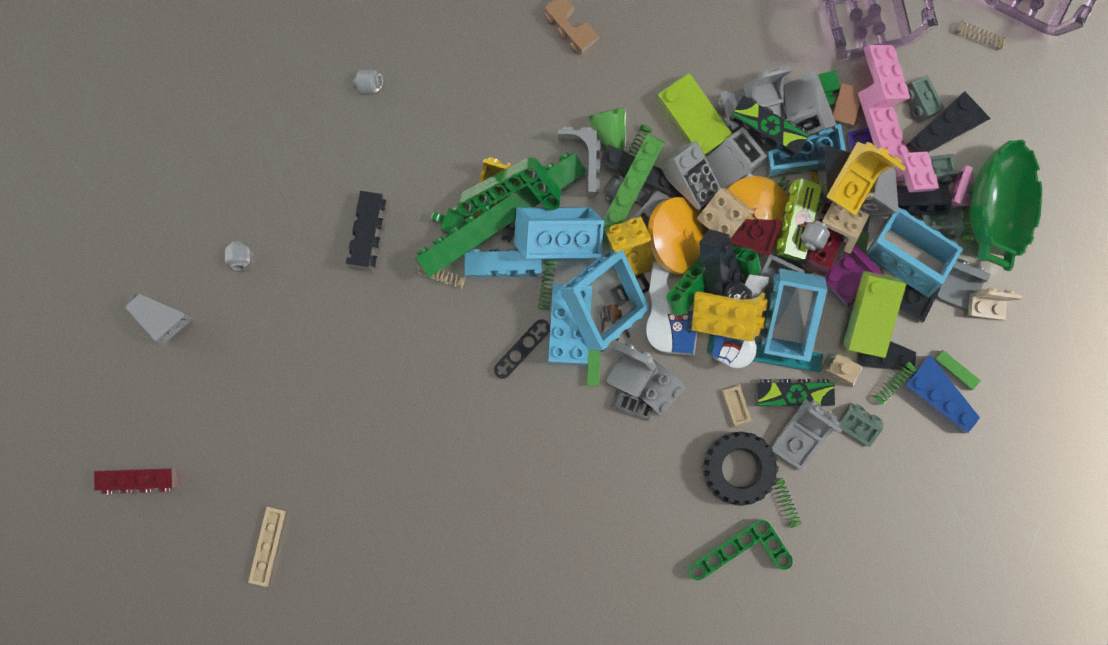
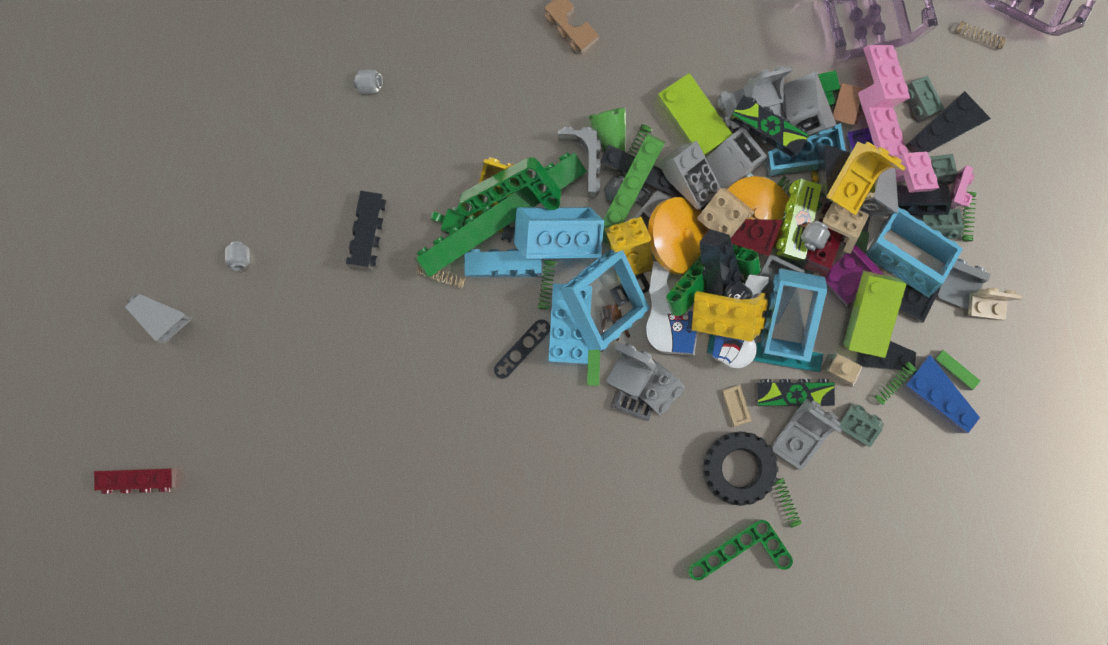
tan plate [248,507,286,587] -> none
green windscreen [970,140,1042,271] -> none

